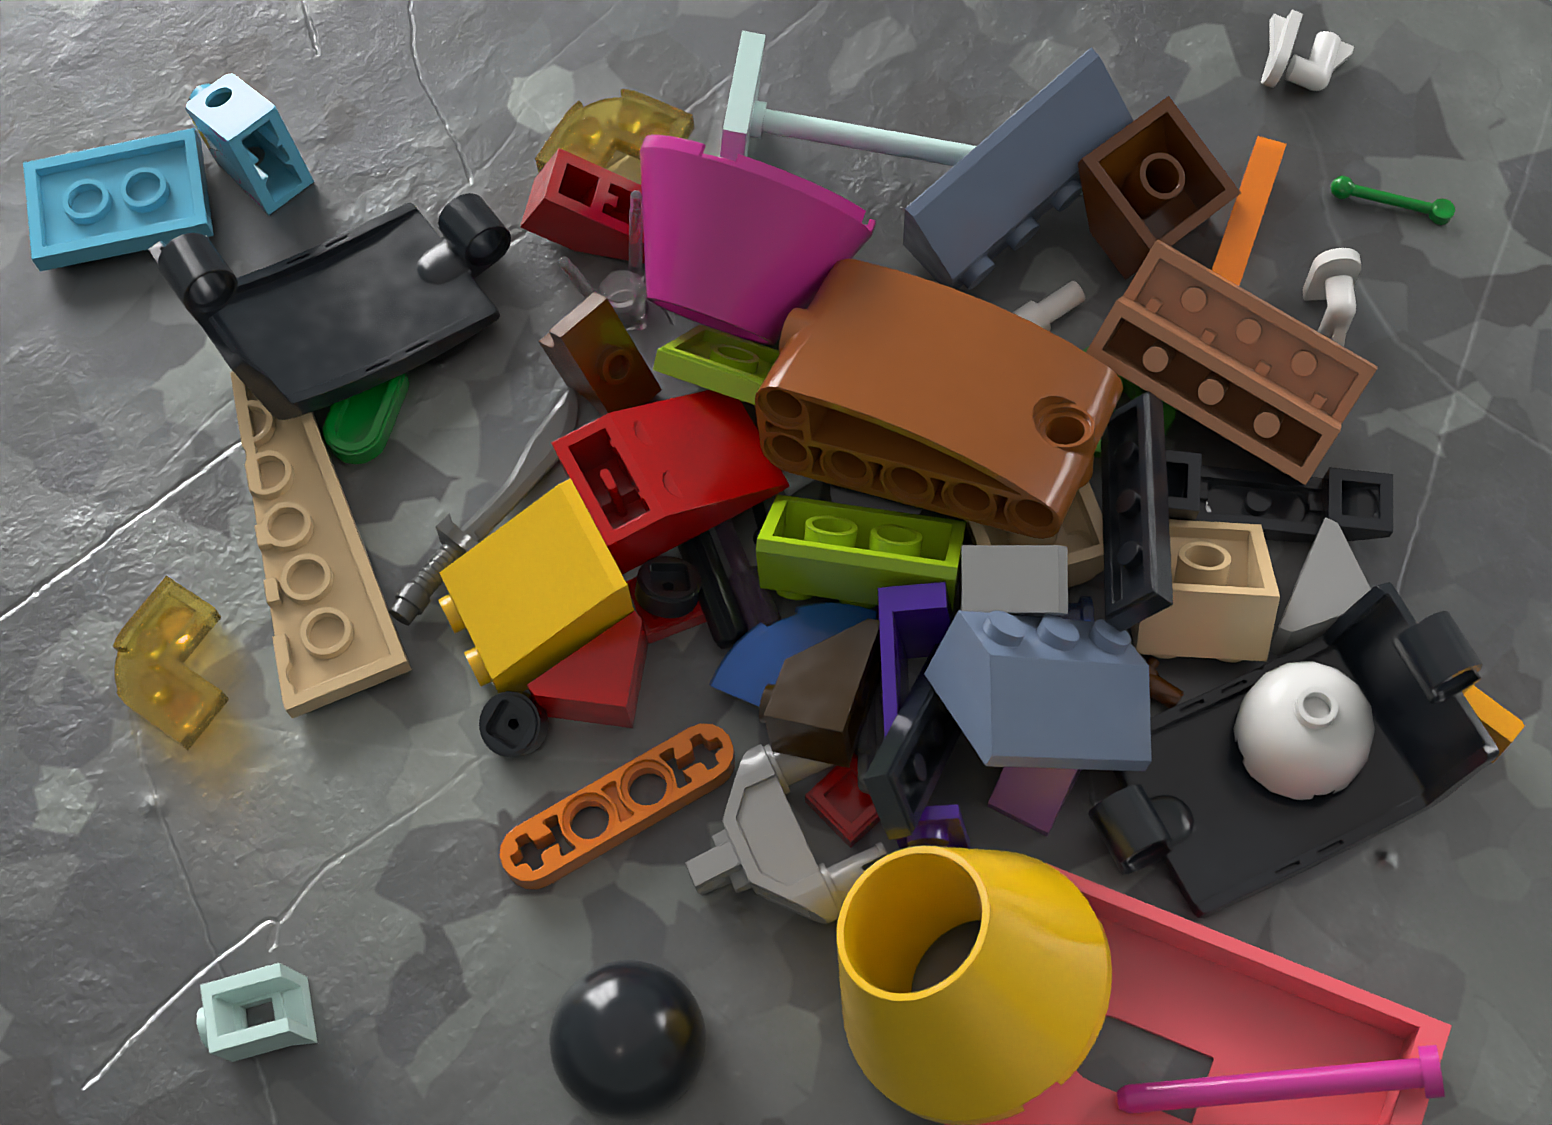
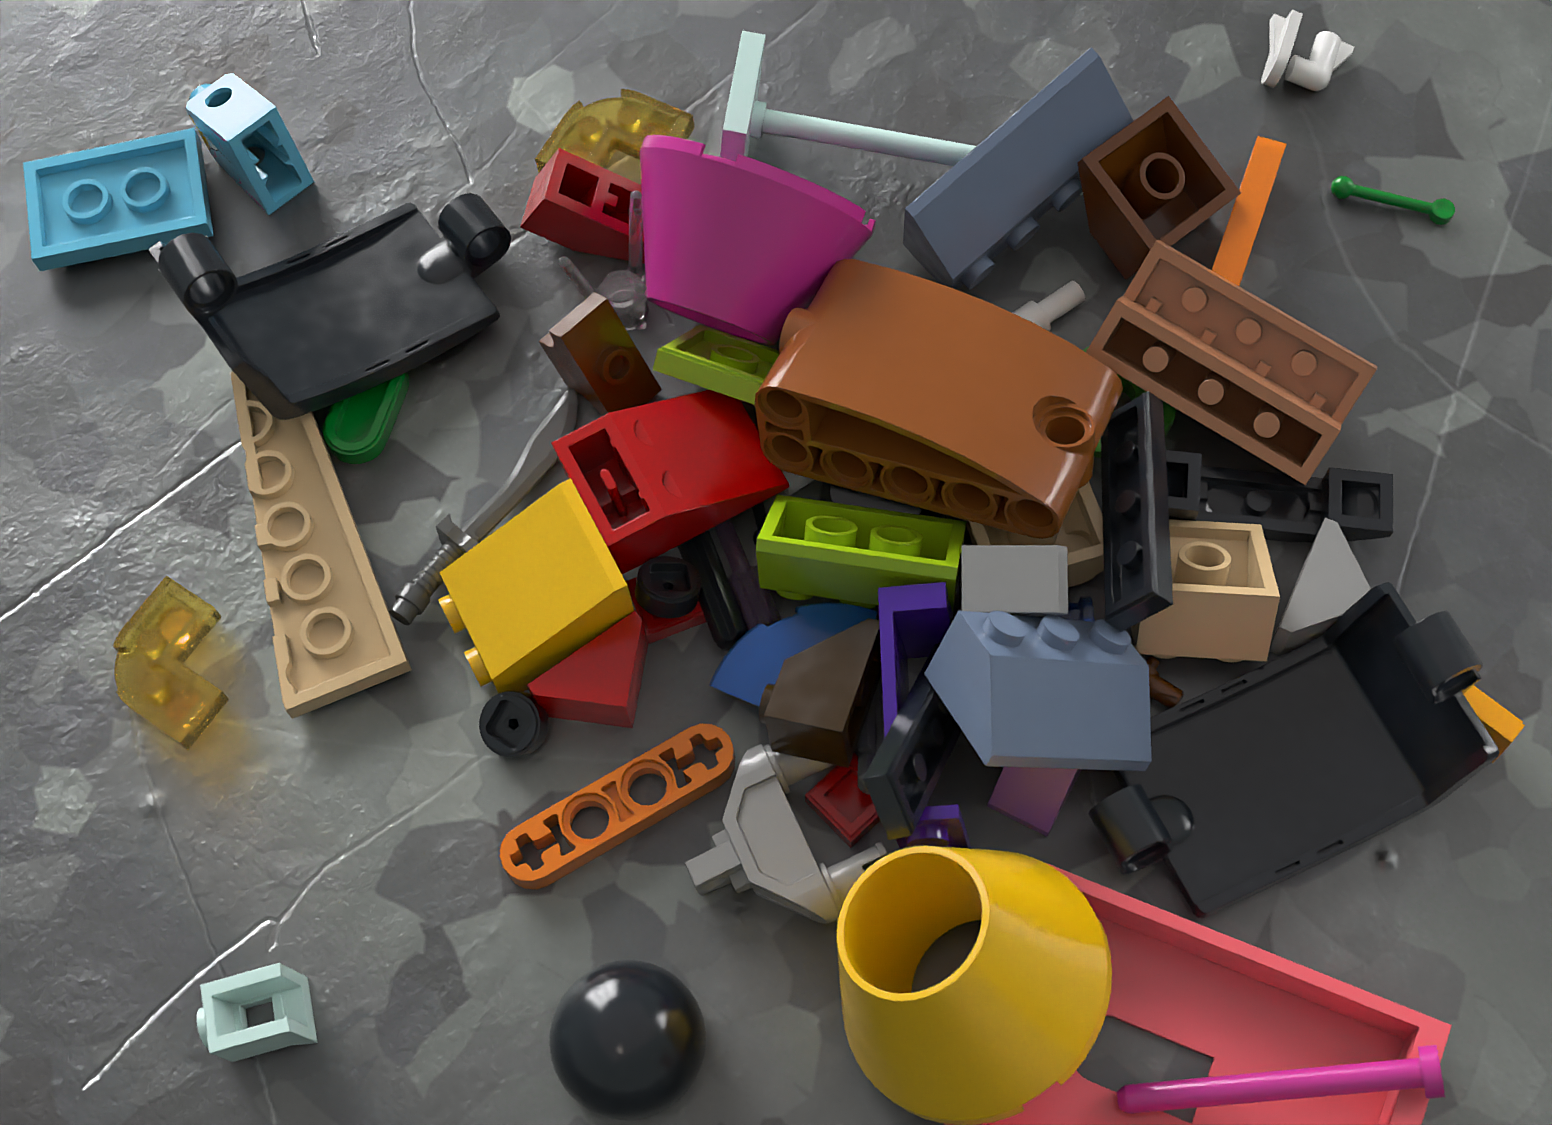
white cylinder [1234,661,1375,800] -> none
white piece [1302,248,1361,347] -> none

